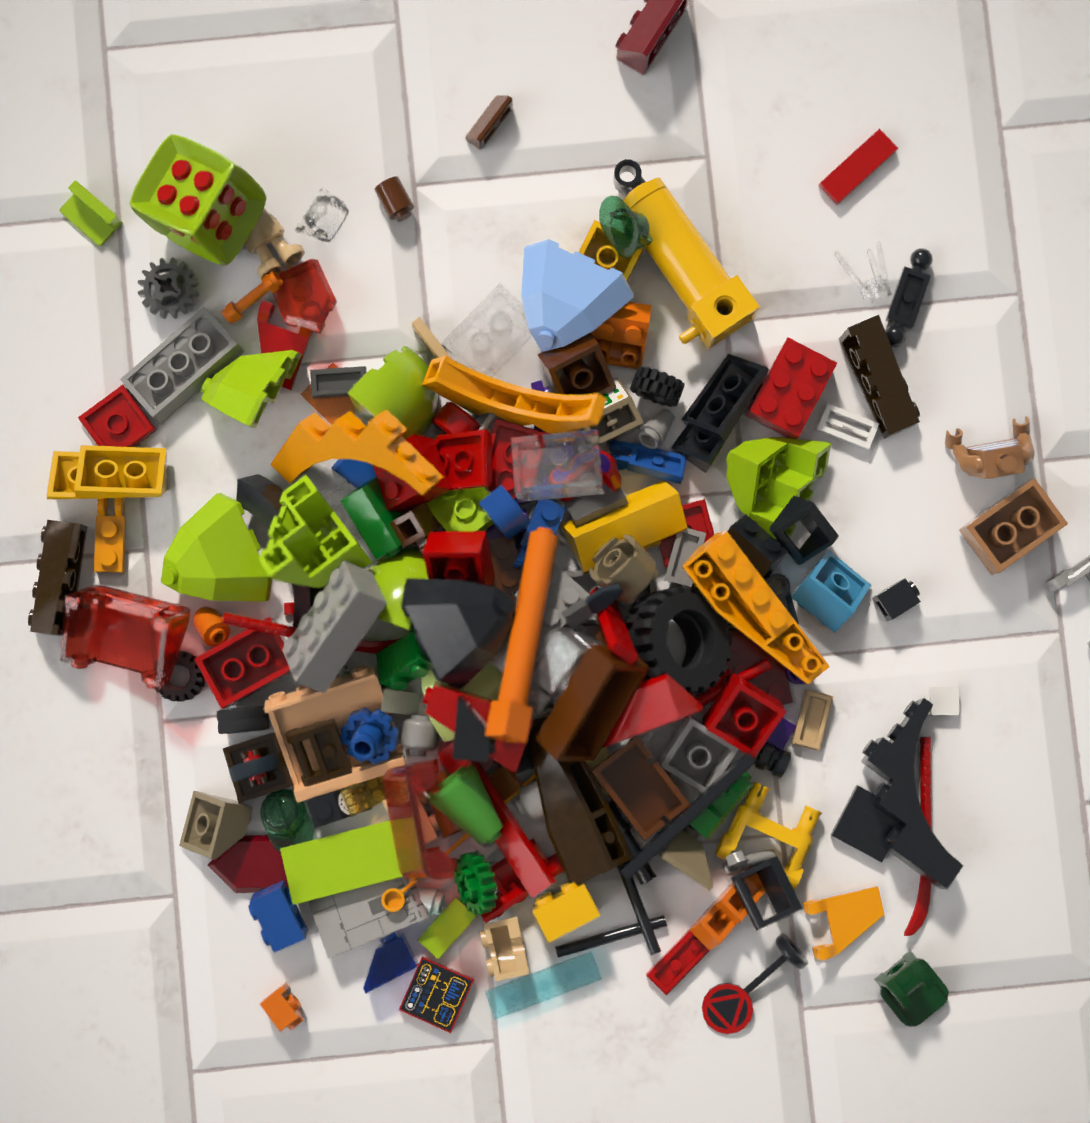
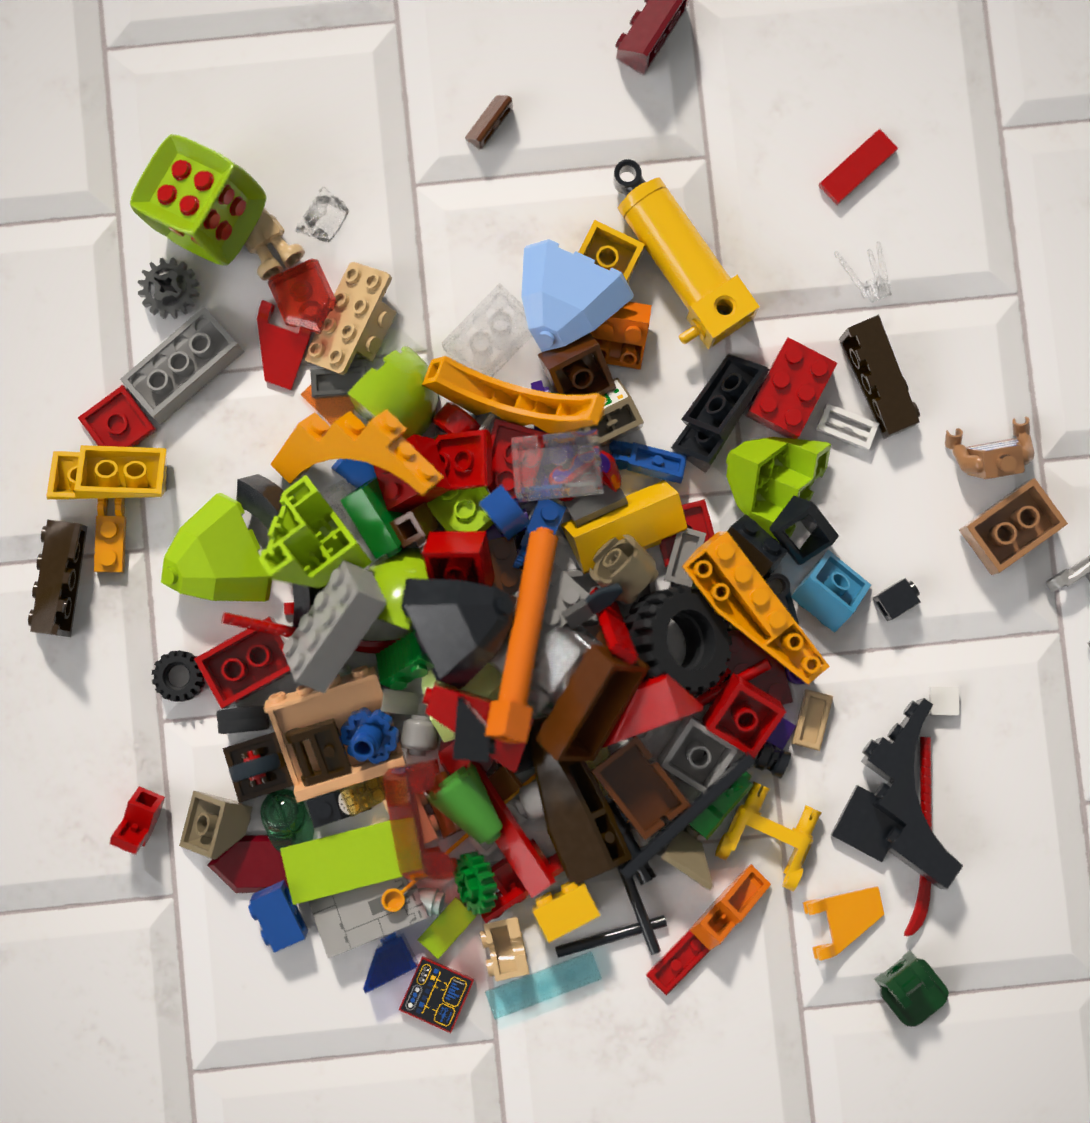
lime panel [60,180,123,246] -> none
clear red windscreen [60,585,190,689] -> none
orange brick [193,607,230,647] -> none
lime brick [201,350,302,428] -> none
orange bar [221,271,283,324] -> none
orange brick [260,982,304,1032] -> none
reddish brown brick [374,176,414,222] -> none
tan tile [412,317,452,359] -> none
clear green piece [599,195,653,258] -> none
black tyre [630,366,685,407] -> none
light grey cone [638,409,675,449] -> none
black piece [702,933,809,1034] -> none
light grey bar [722,849,776,876] -> none
black tile [731,856,803,931] -> none
black plate [885,248,933,348] -> none
none -> red brick [109,786,165,855]
none -> tan bracket [304,262,397,375]

